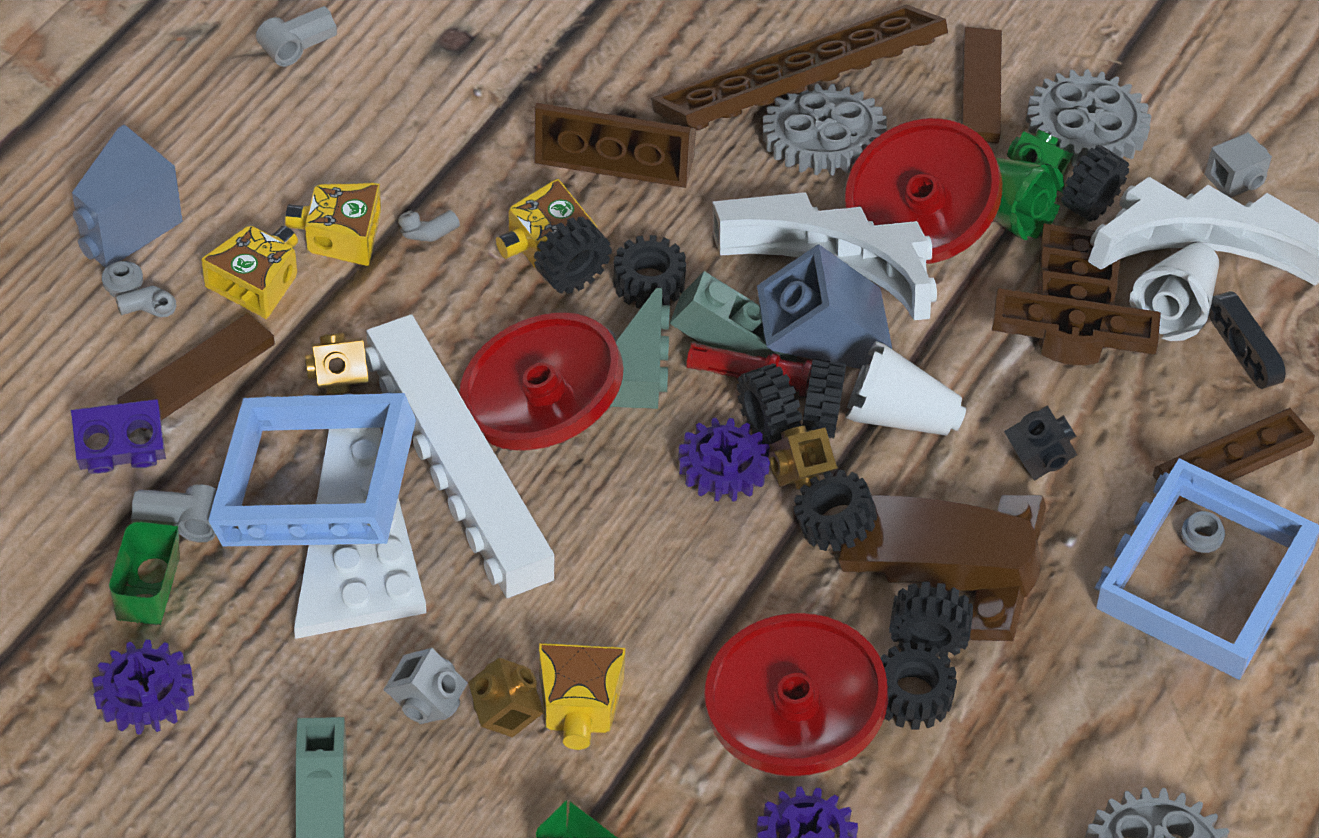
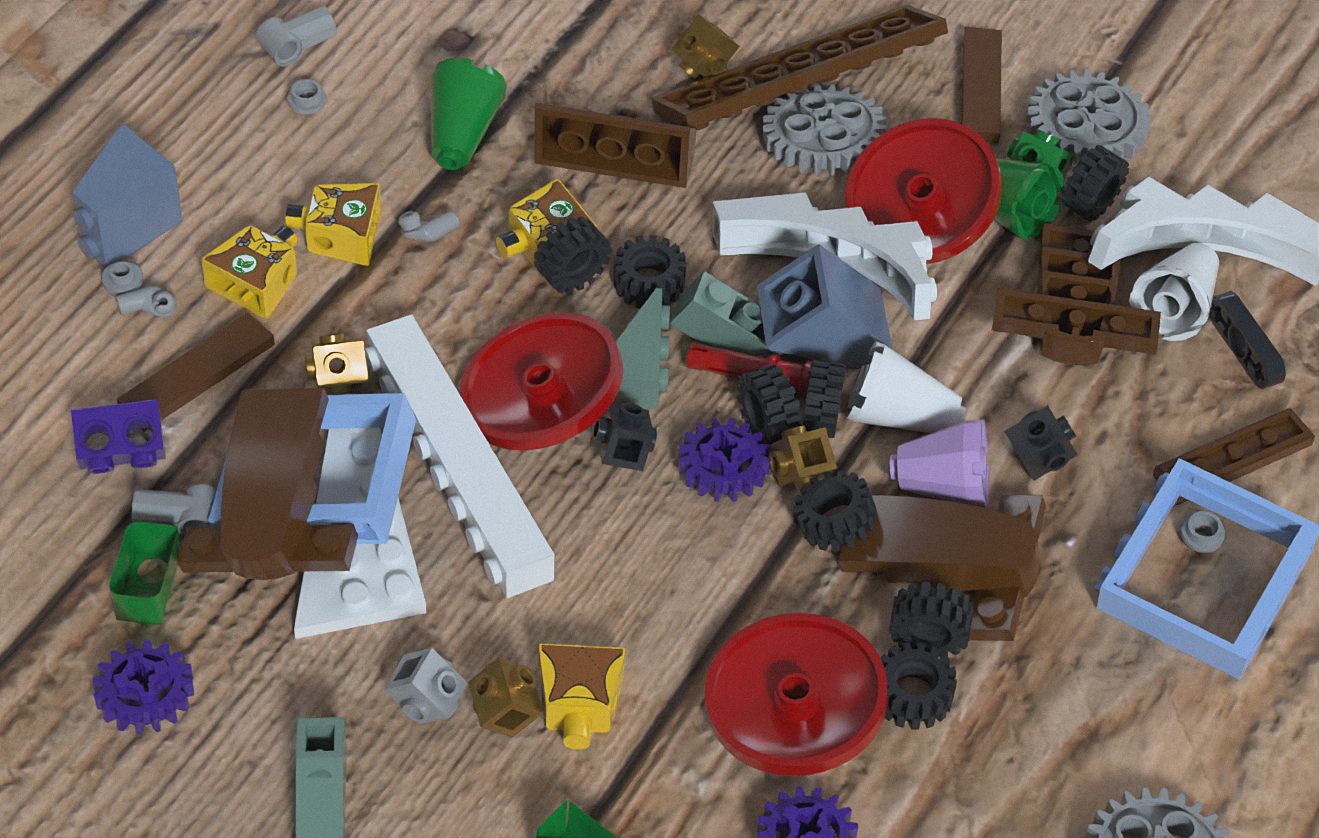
light grey brick [1204,132,1272,198] -> none
none -> reddish brown slope [177,388,358,580]
none -> light grey plate [288,79,326,114]
none -> green cone [431,58,507,170]
none -> black brick [593,403,657,471]
none -> pearl gold brick [671,14,740,79]
none -> lavender cone [890,419,989,508]

